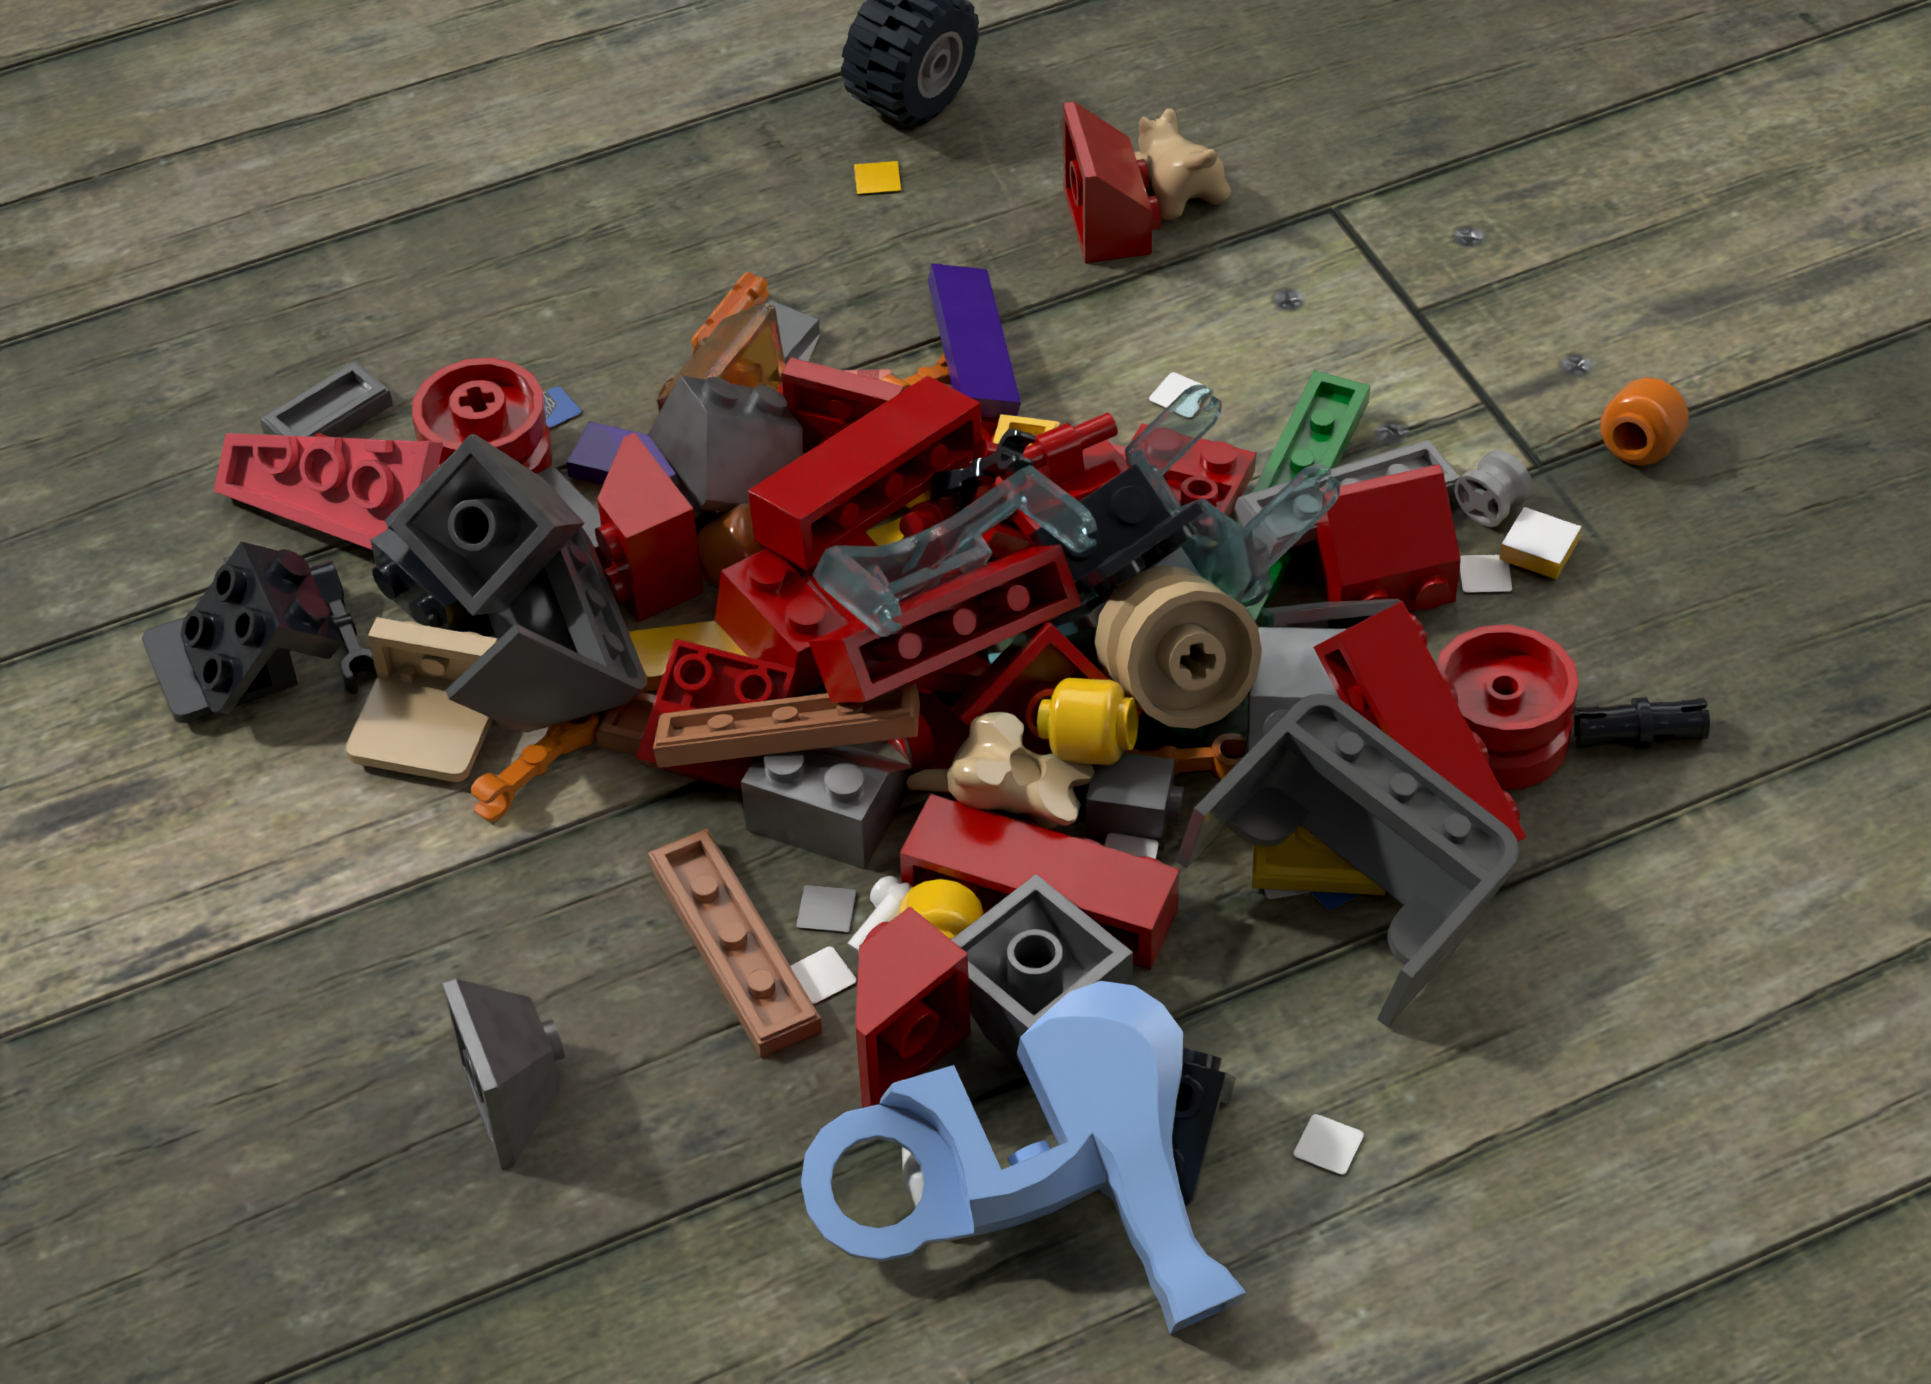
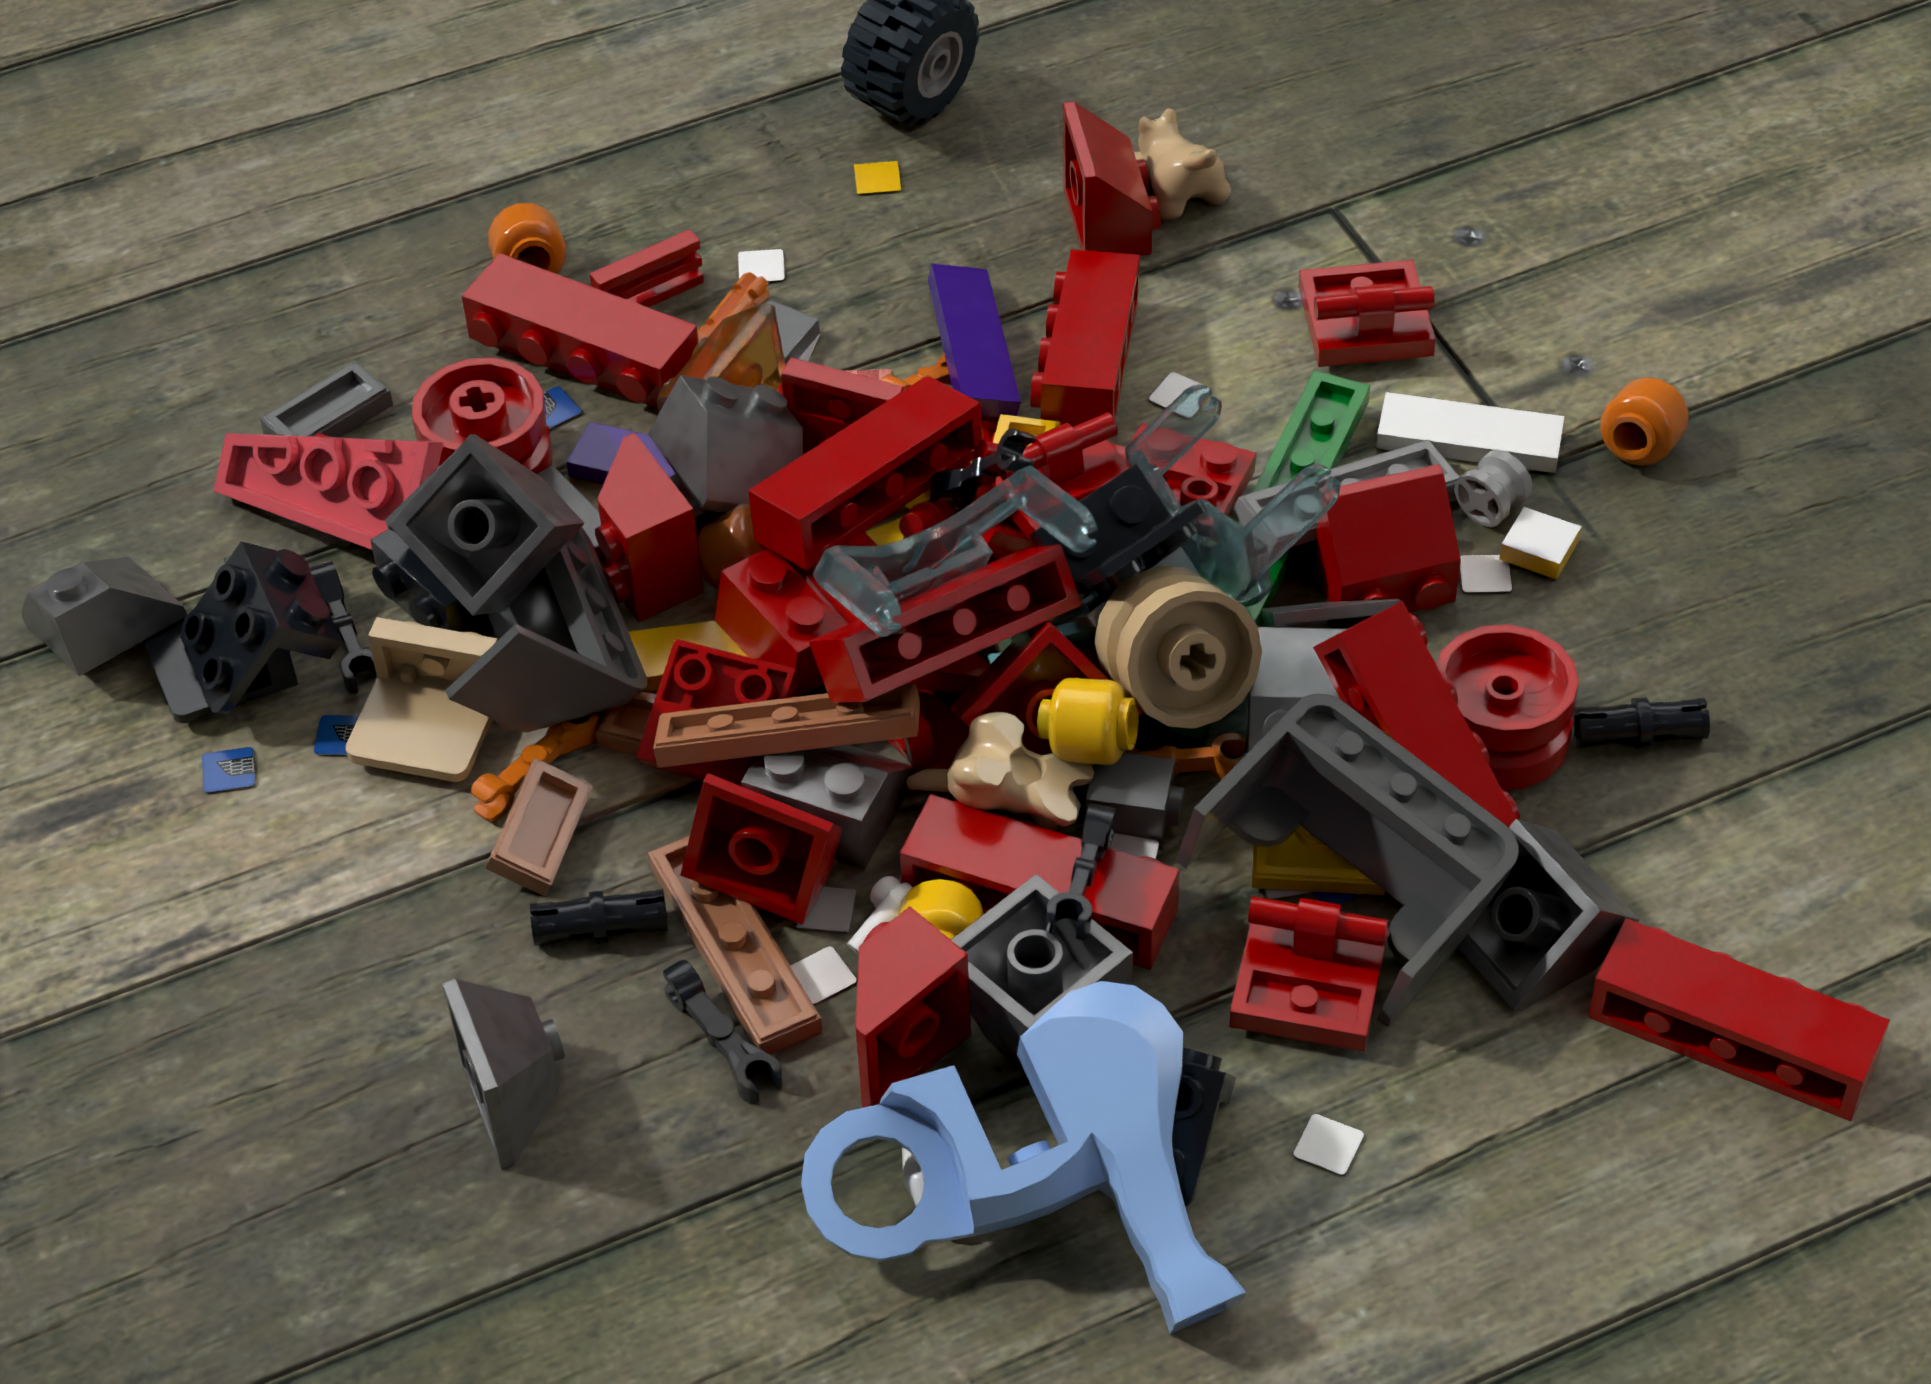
none -> flat silver slope [21,556,187,676]
none -> sticker [202,747,255,793]
none -> blue sticker [314,715,360,755]
none -> brick [461,253,701,410]
none -> nougat tile [485,758,593,896]
none -> orange head [488,203,566,274]
none -> black pin [530,888,668,946]
none -> red tile [589,229,704,308]
none -> black piece [663,960,782,1104]
none -> red slope [680,773,843,925]
none -> white sticker [738,249,785,281]
none -> red brick [1030,249,1140,439]
none -> black piece [1045,804,1116,940]
none -> red plate [1229,896,1389,1052]
none -> red plate [1298,259,1436,367]
none -> white tile [1376,392,1564,473]
none -> flat silver slope [1458,819,1640,1011]
none -> red brick [1588,918,1890,1121]

